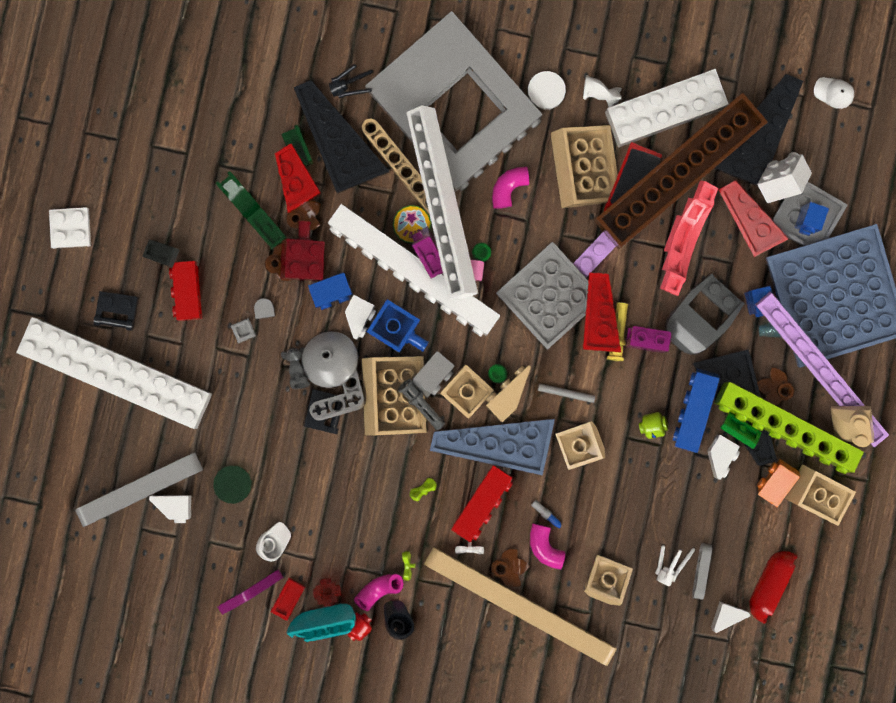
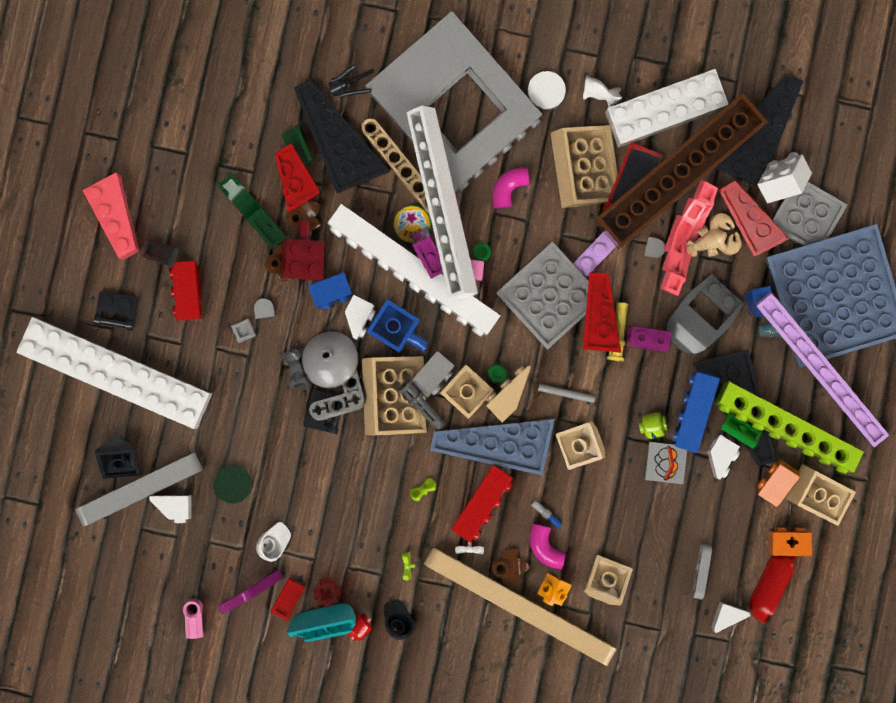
white plate [49,208,91,249] -> none
dark pink cylinder [354,574,404,611] -> none
white plant [655,545,695,586] -> none
reddish brown plate [757,368,794,406] -> none
blue brick [795,202,829,236] -> none
white cap [814,77,855,109] -> none
tan slope [831,406,874,447] -> none
none -> coral wedge [83,172,140,260]
none -> black slope [95,435,141,479]
none -> bright pink piece [183,598,203,639]
none -> light orange brick [537,573,572,606]
none -> light grey tile [644,237,665,258]
none -> light grey tile [644,442,687,484]
none -> tan animal [686,213,742,257]
none -> orange brick [769,527,812,556]

